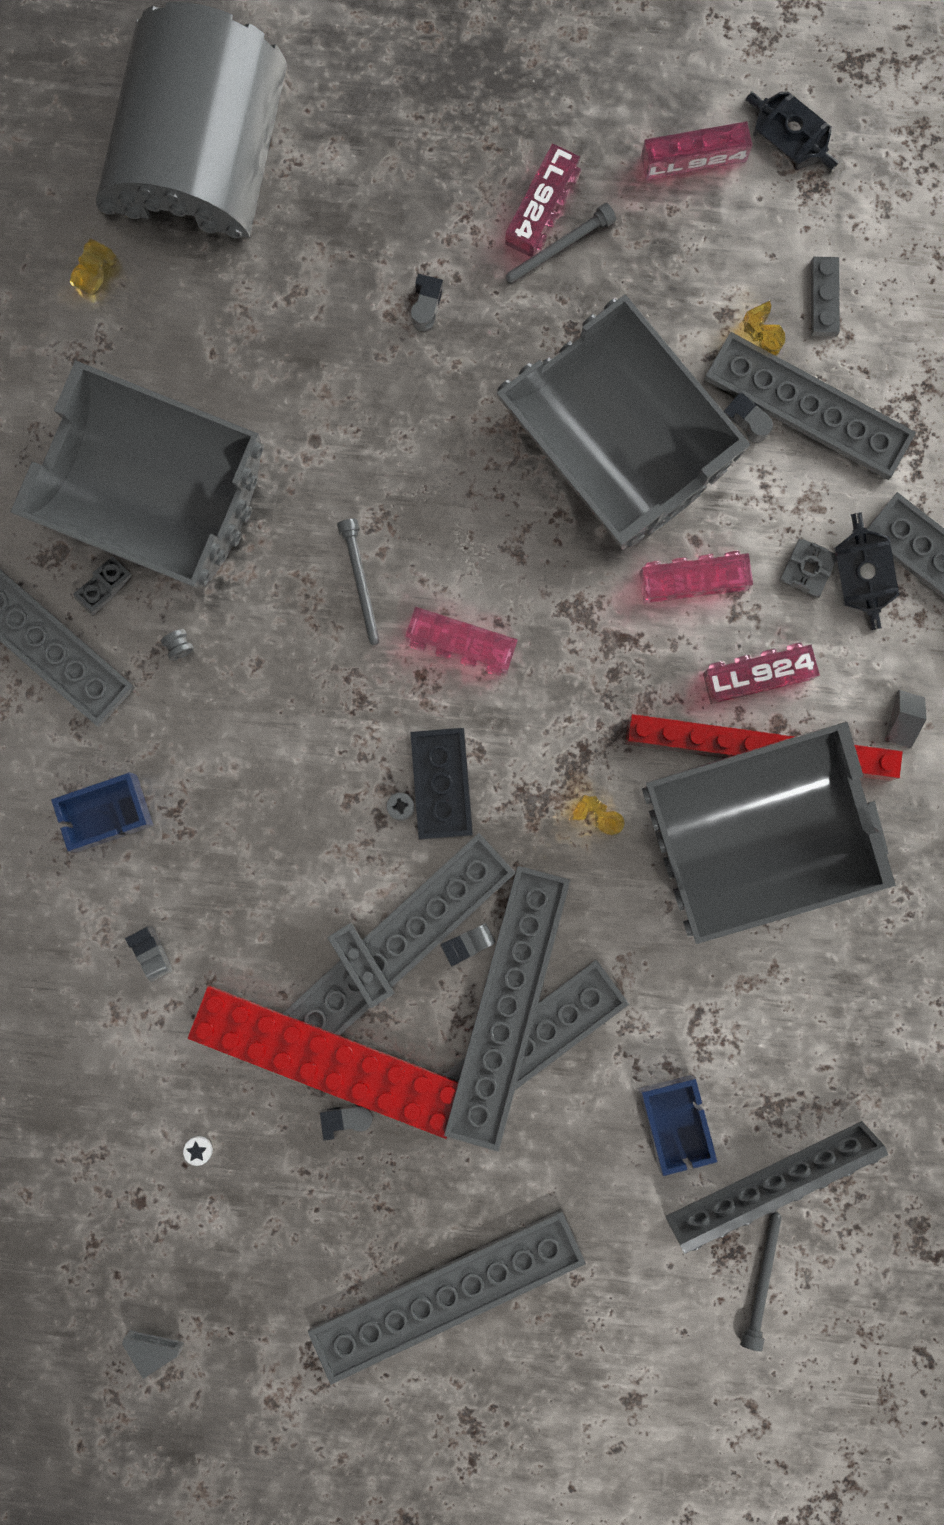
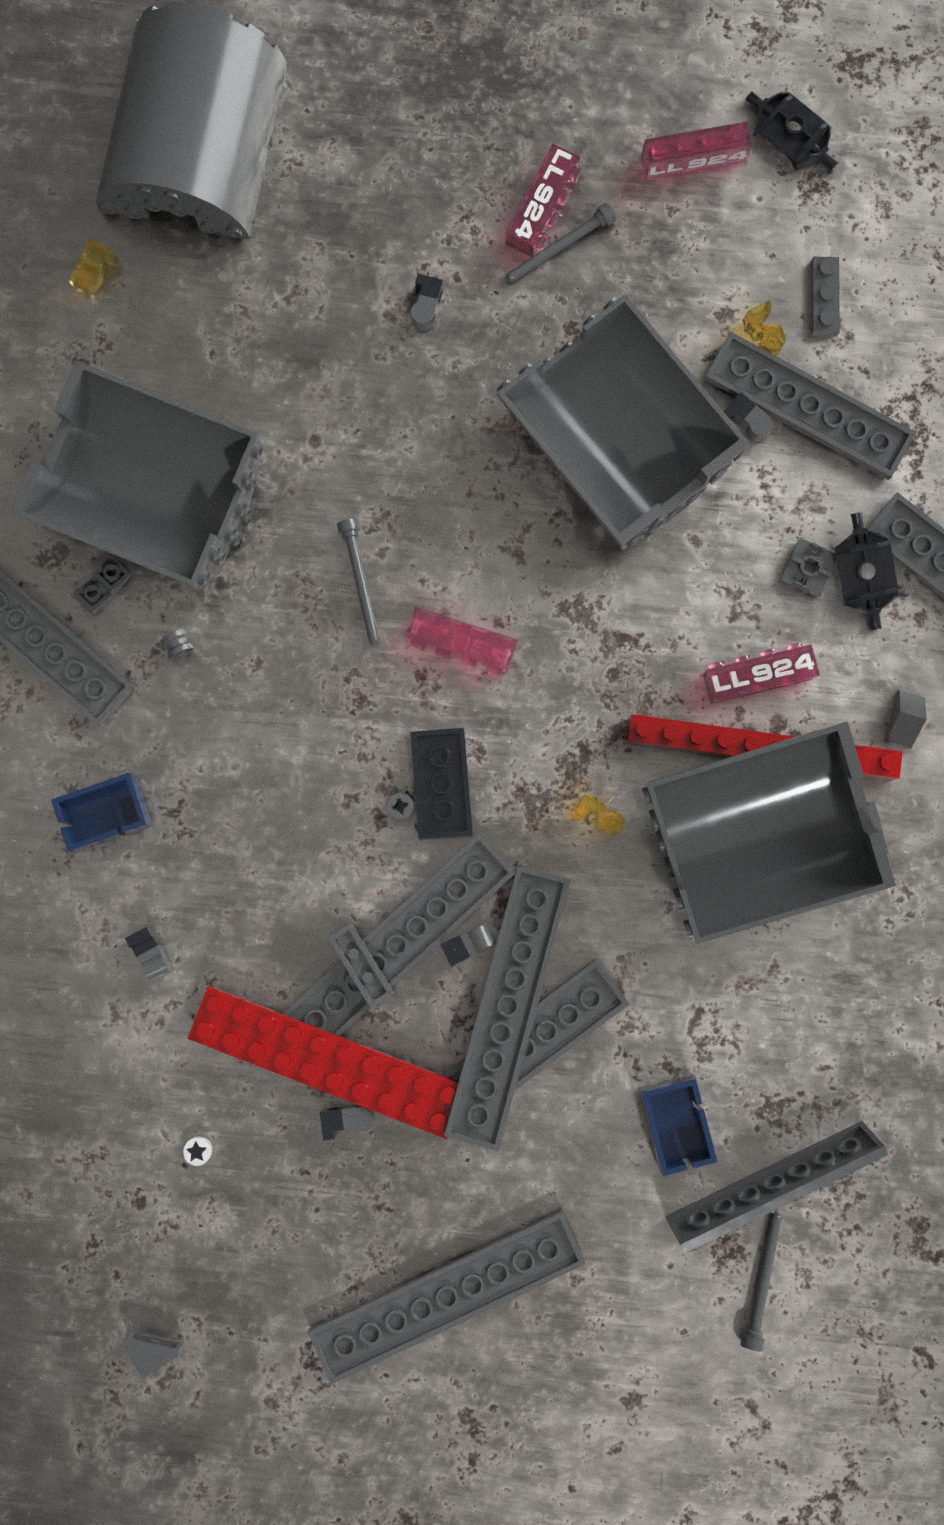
clear pink brick [639,551,753,604] -> none

